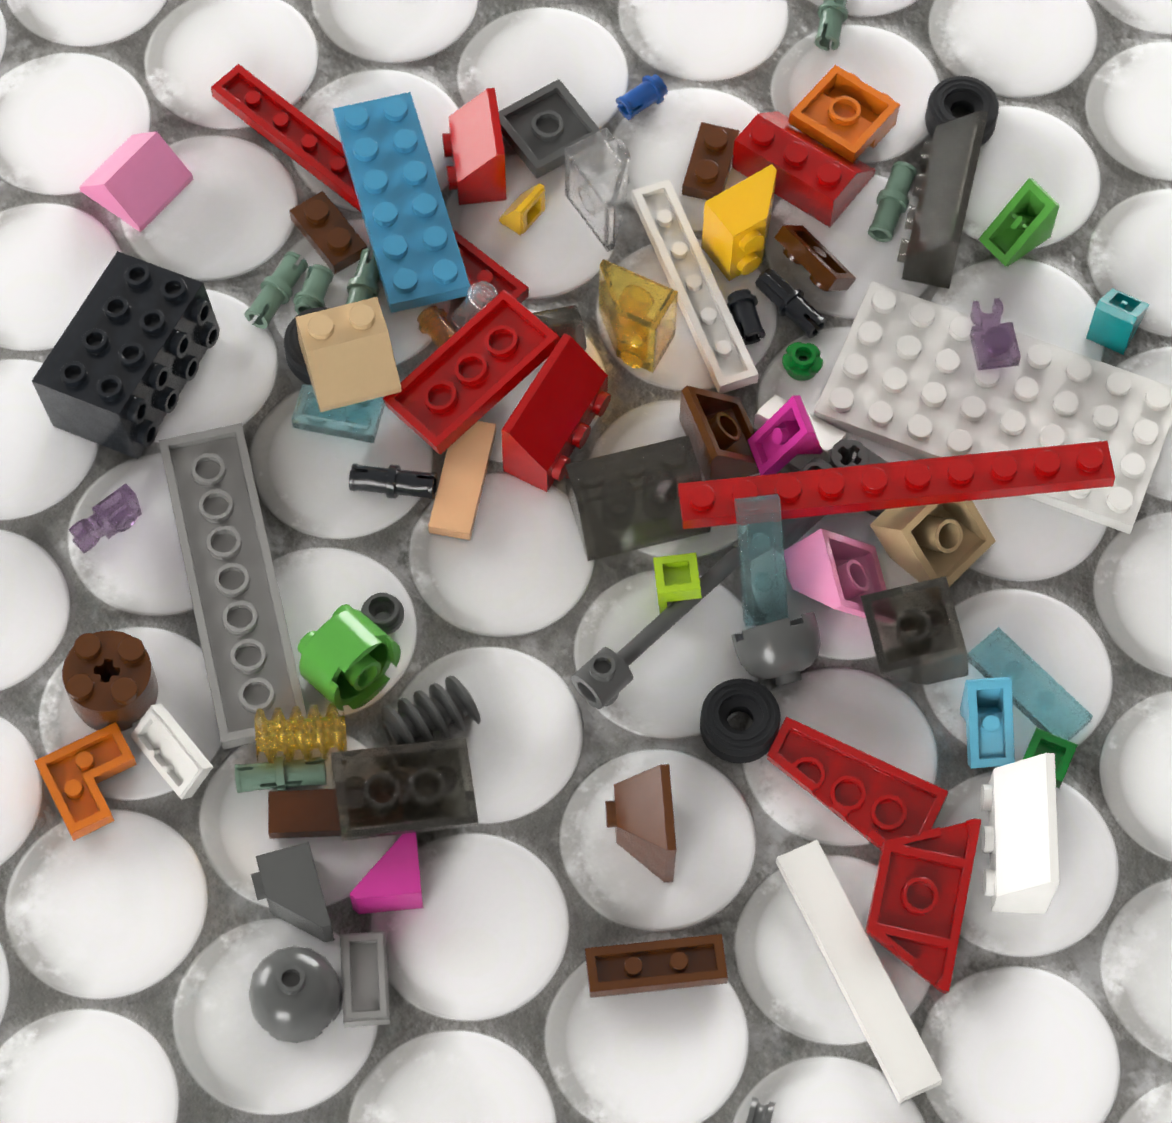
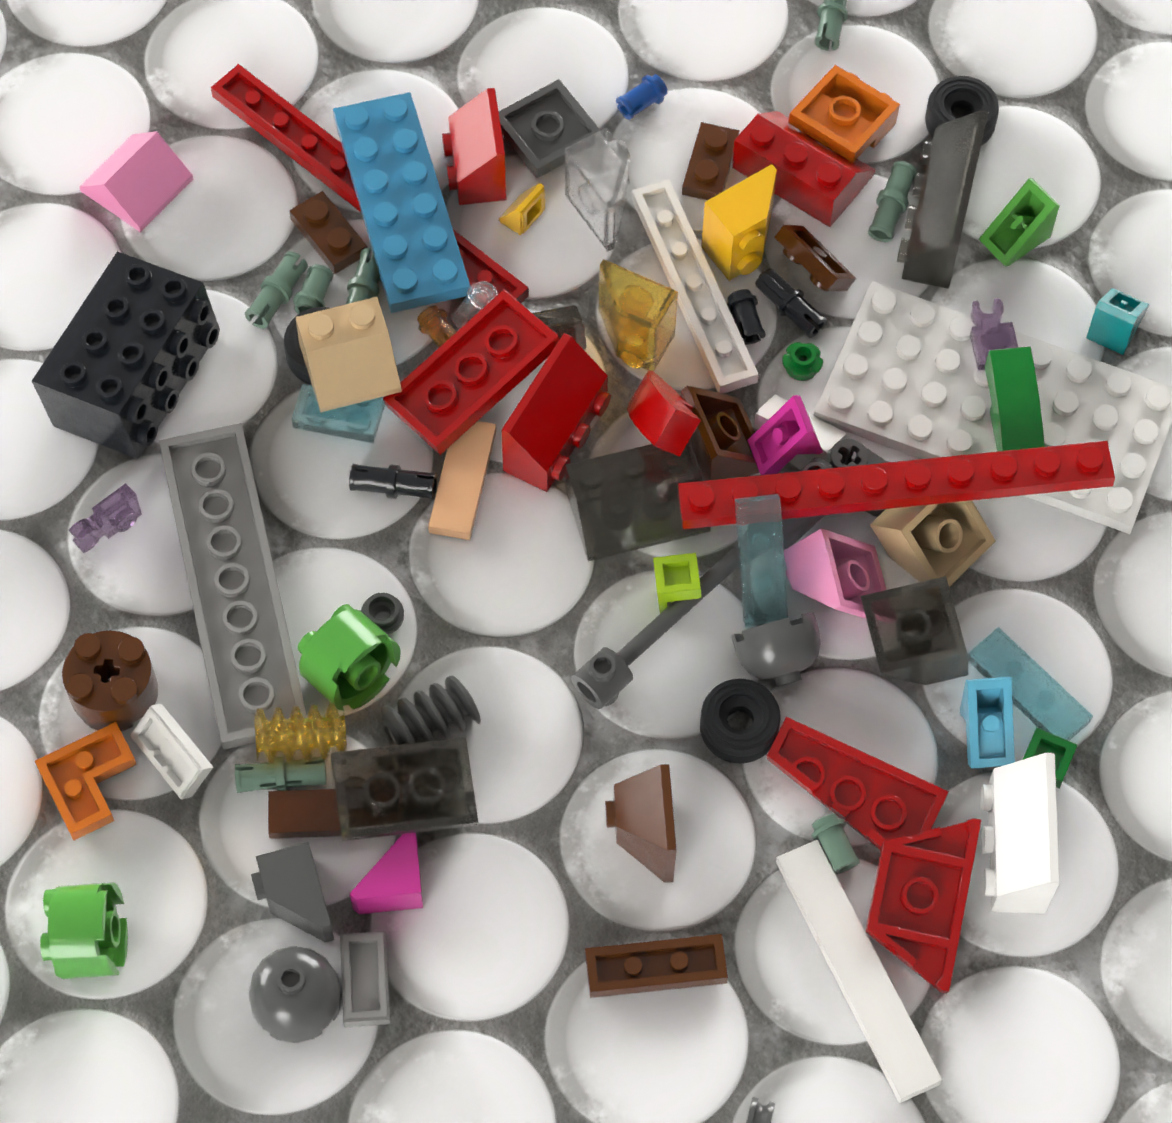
none -> bright green brick [40,882,128,979]
none -> red slope [627,369,701,457]
none -> sand green pin [812,813,860,874]
none -> green slope [985,346,1045,452]

